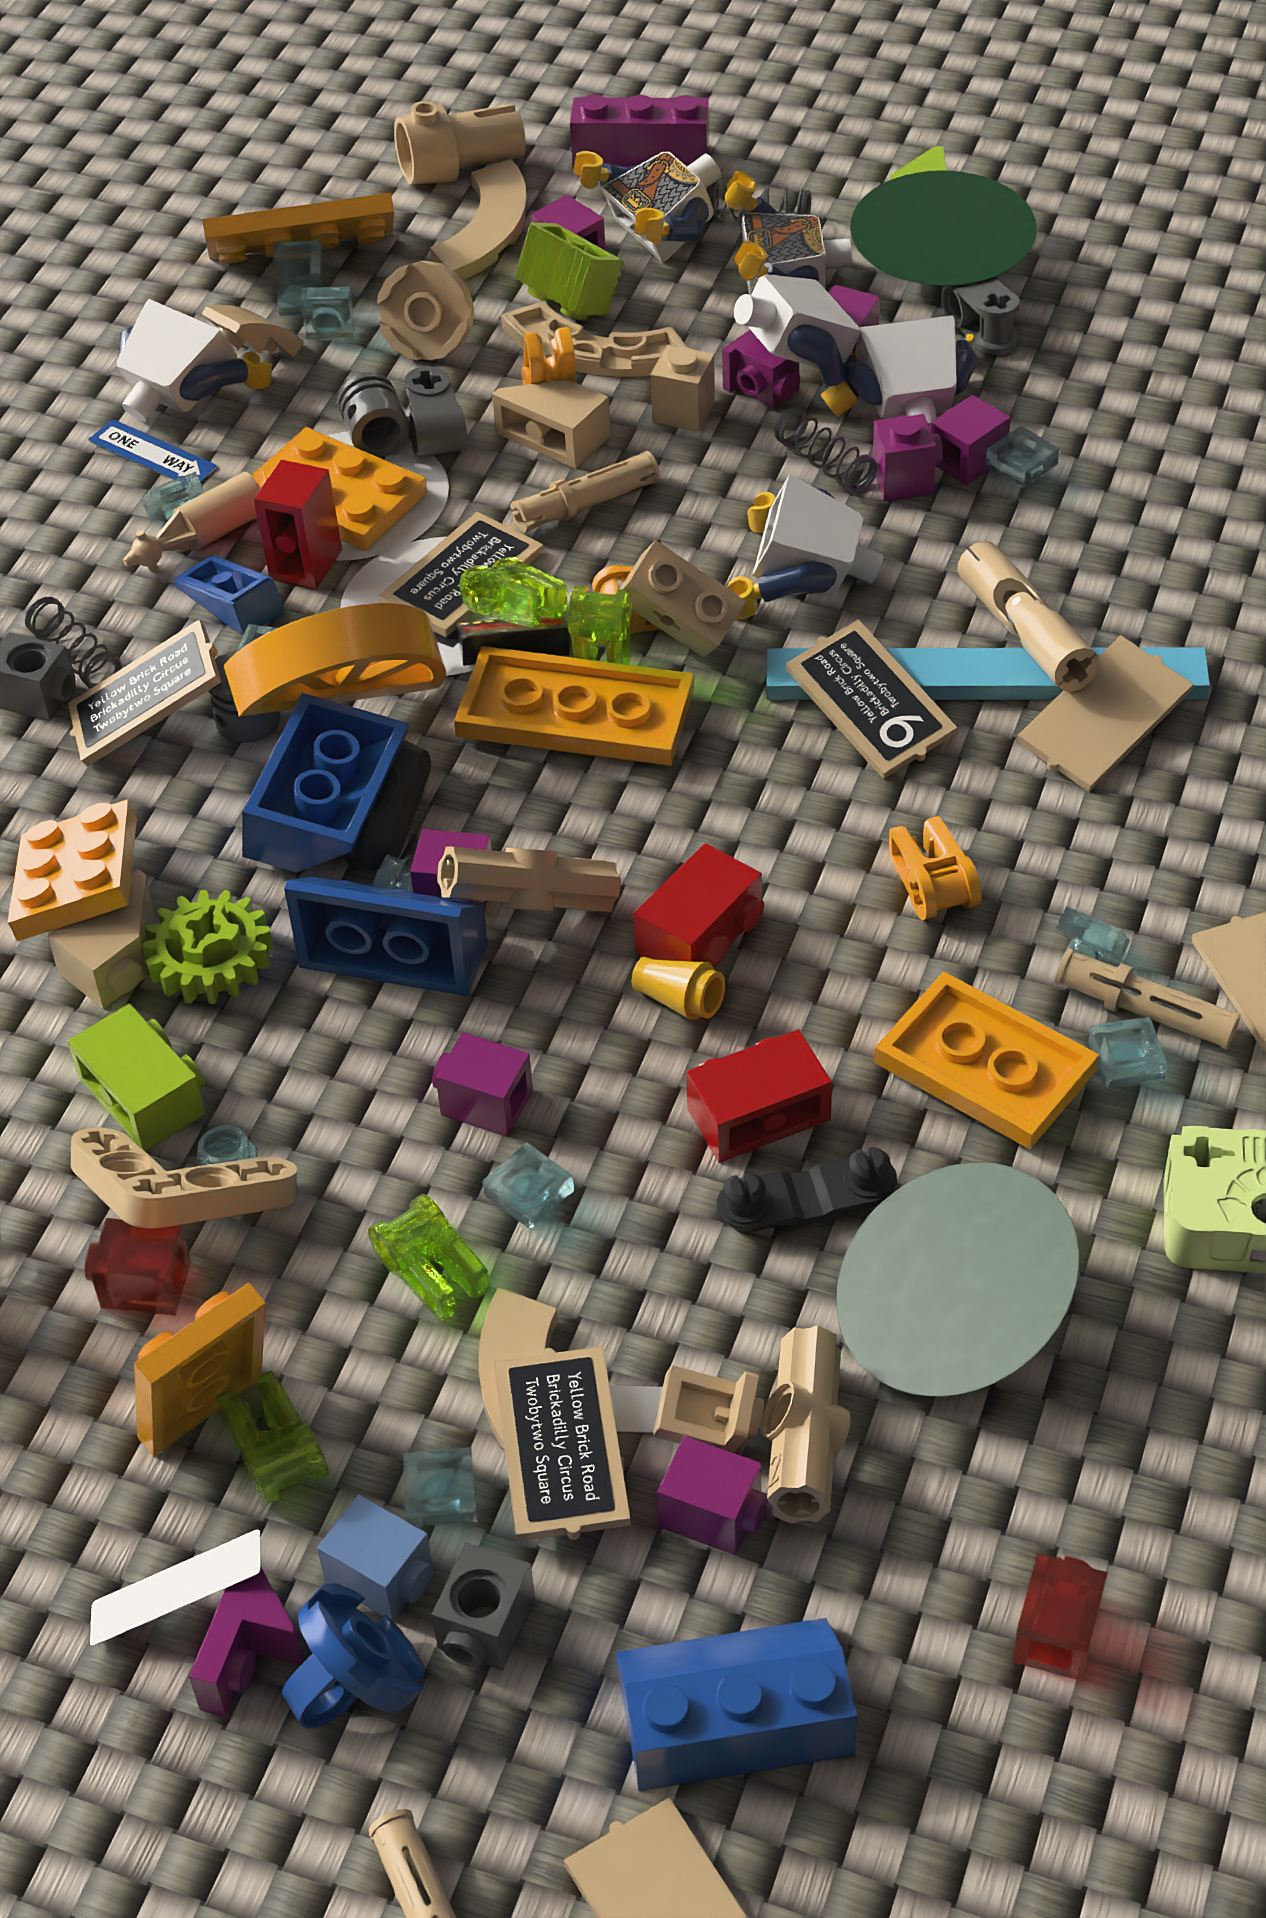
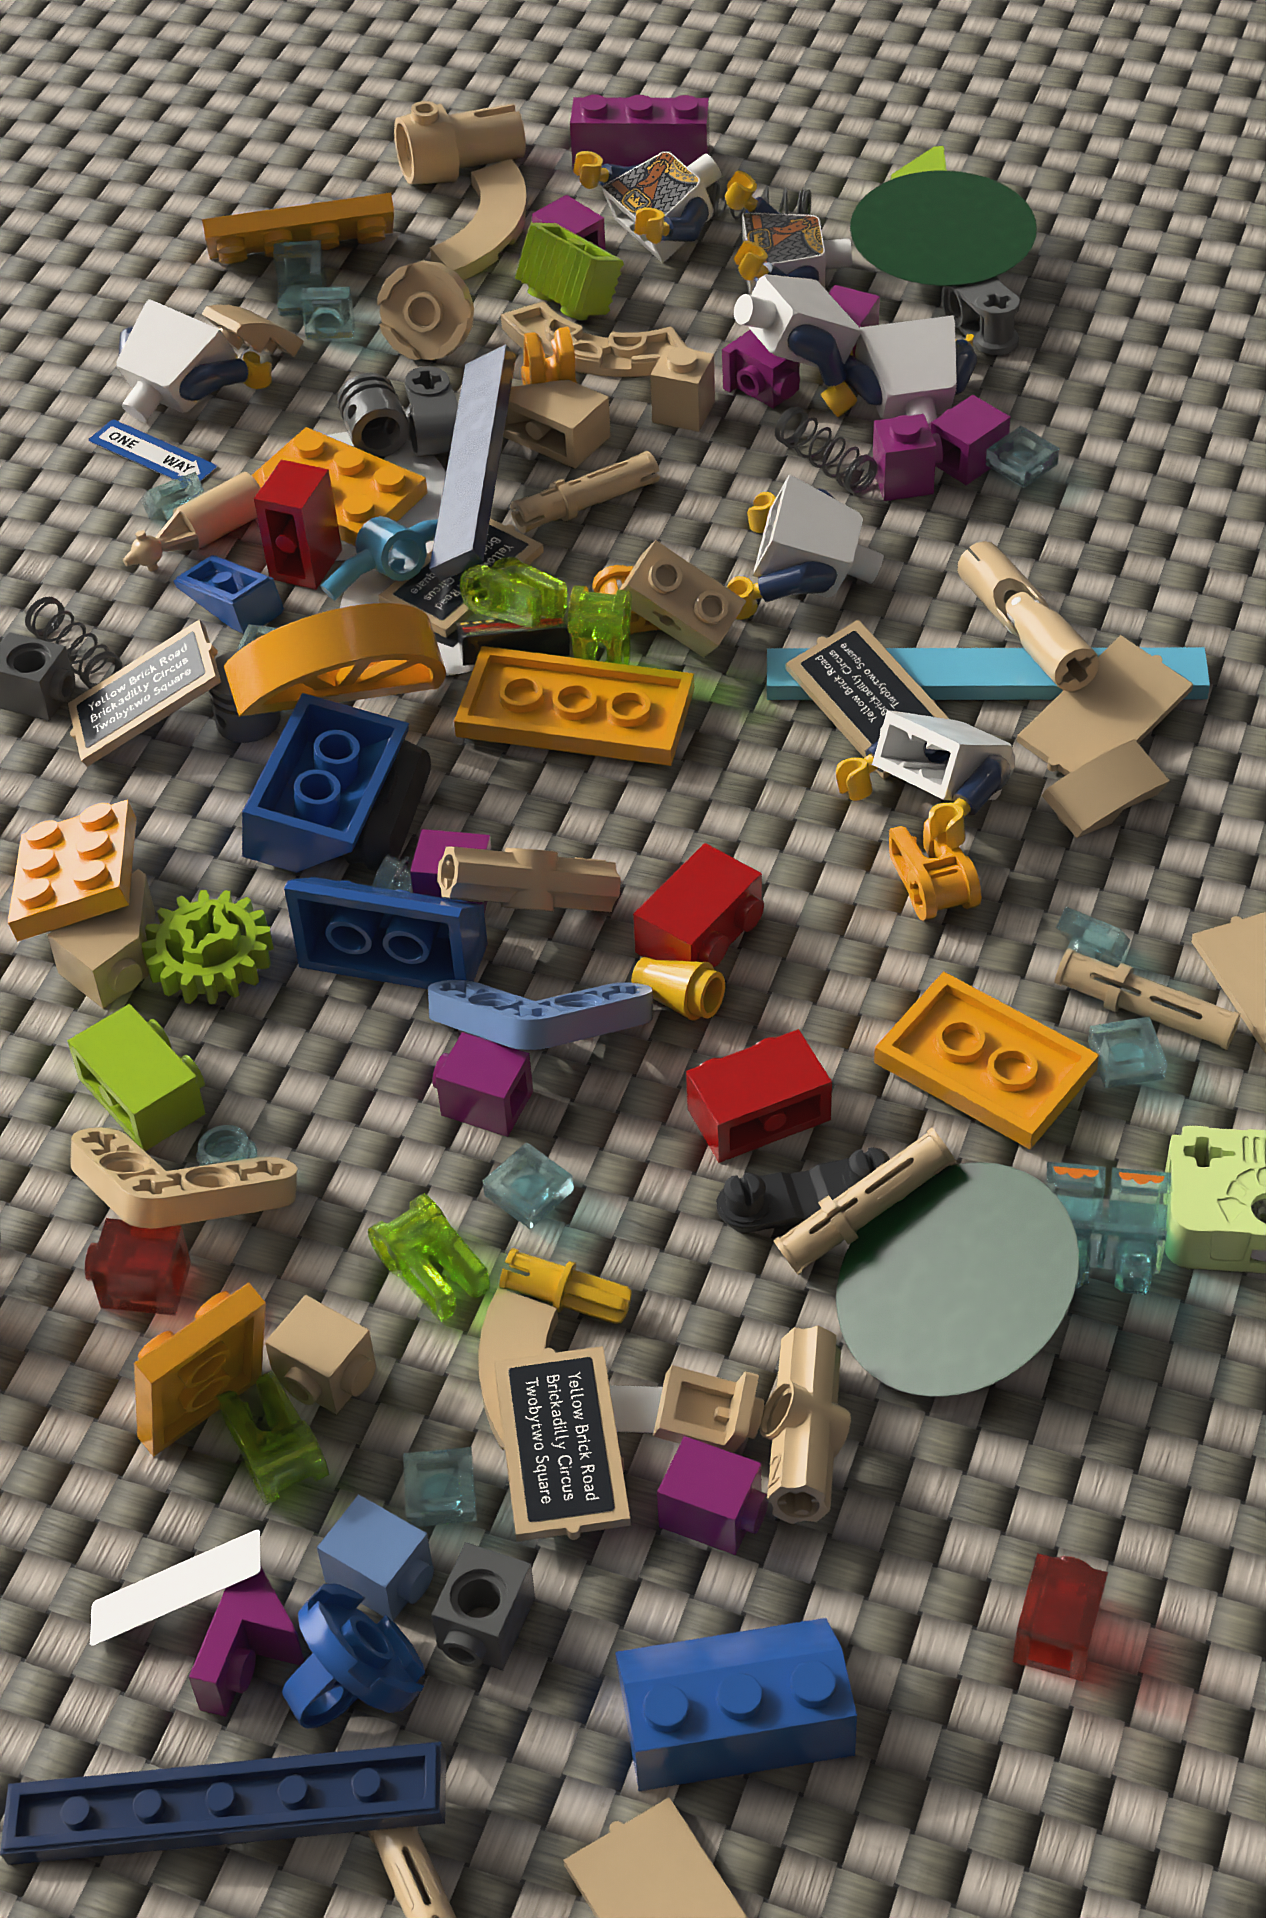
none -> dark blue tile [0,1742,446,1865]
none -> tan brick [265,1295,376,1415]
none -> dark azure piece [321,516,438,601]
none -> medium blue beam [428,980,653,1050]
none -> tile [429,344,516,581]
none -> yellow axle [499,1248,632,1324]
none -> tan pin [773,1128,956,1275]
none -> torso [836,710,1016,849]
none -> tan slope [1041,739,1170,838]
none -> clear light blue hips [1044,1162,1171,1295]

